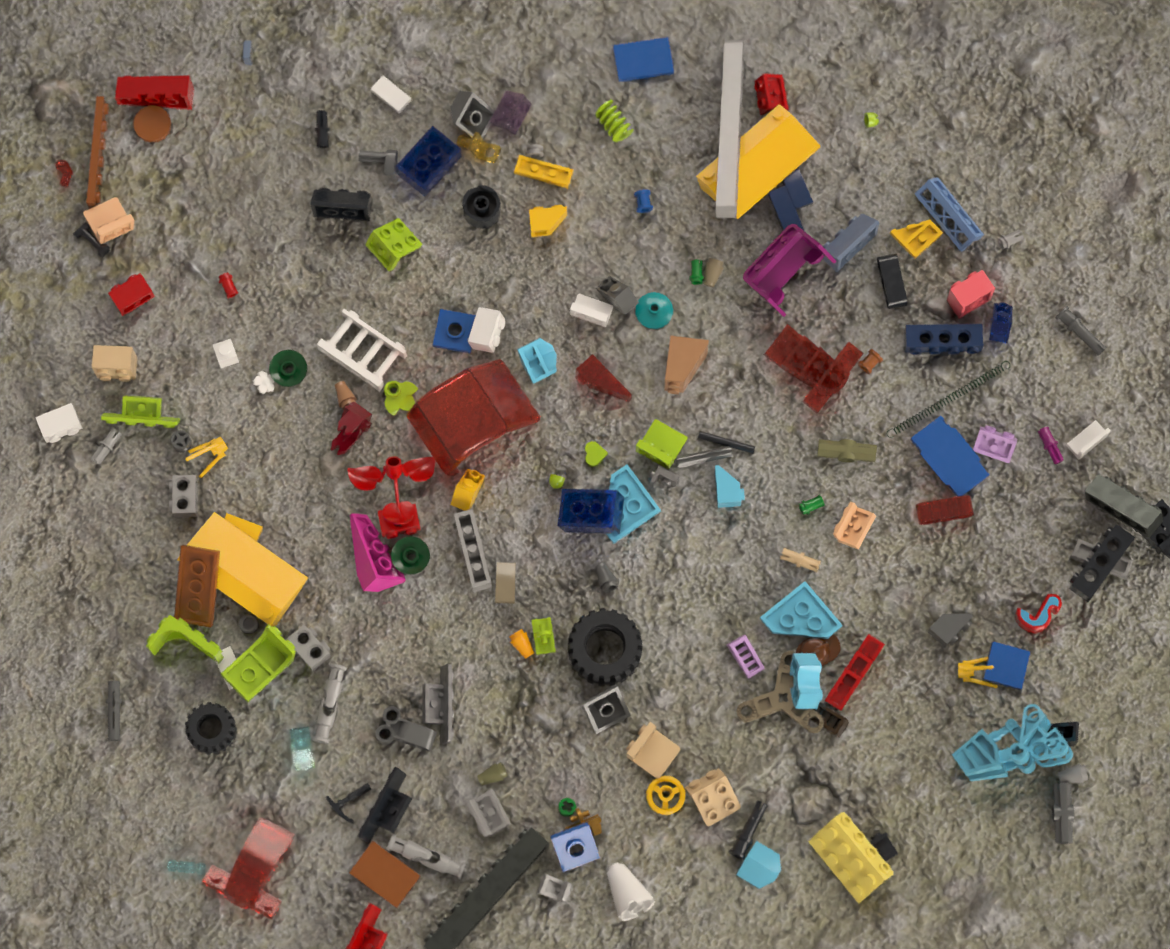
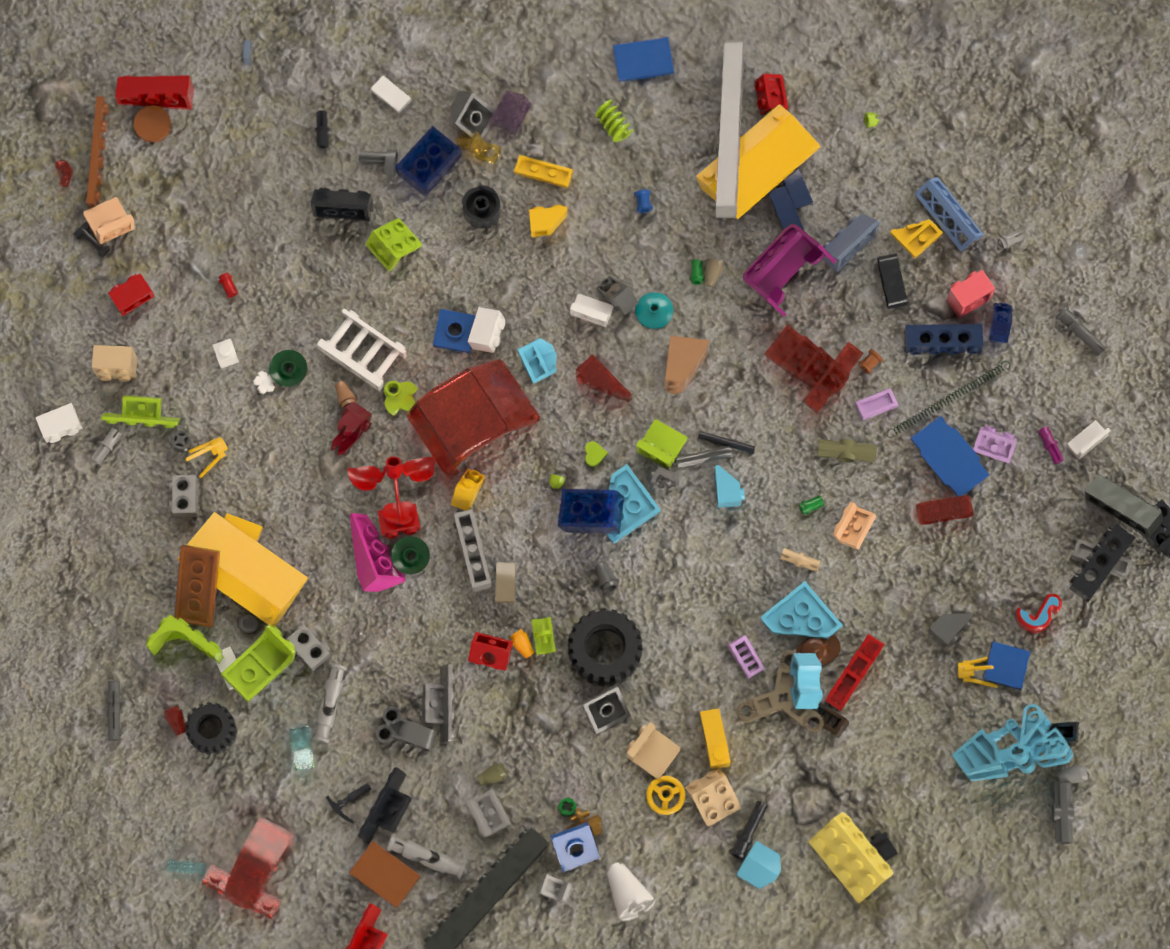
none -> clear red cone [164,706,186,736]
none -> red brick [468,632,514,671]
none -> yellow slope [700,708,731,770]
none -> lavender tile [855,388,898,421]

